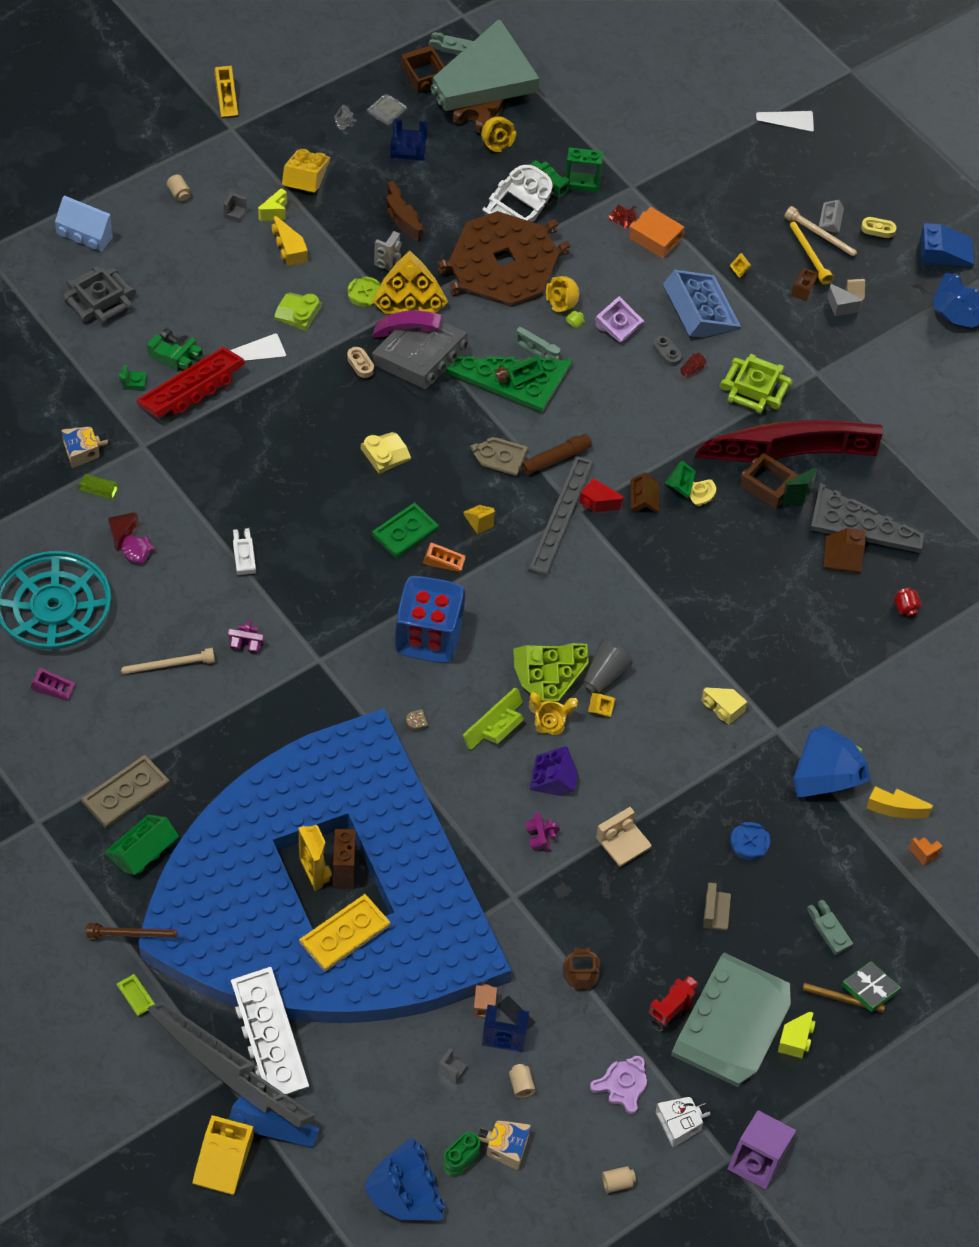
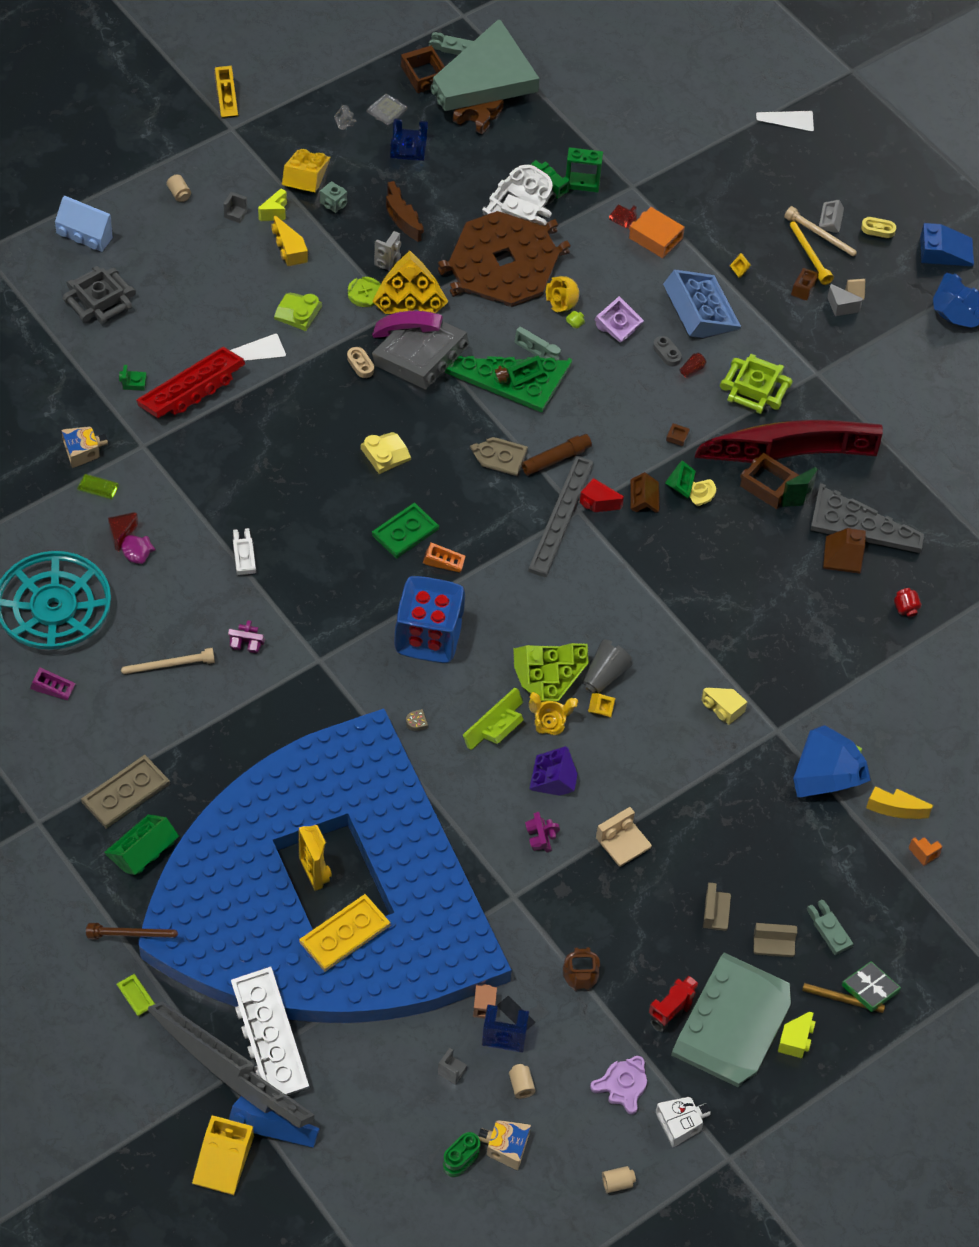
green hips [147,328,203,372] -> none
reddish brown window [333,829,356,889] -> none
blue brick [365,1137,446,1220] -> none
yellow slope [463,505,495,534] -> none
yellow cylinder [481,116,516,152] -> none
medium lavender slope [728,1110,796,1189] -> none
blue tile [730,822,770,860] -> none
none -> sand green brick [320,181,347,213]
none -> white hinge [501,194,552,226]
none -> reddish brown plate [666,423,690,446]
none -> dark tan panel [754,923,797,957]

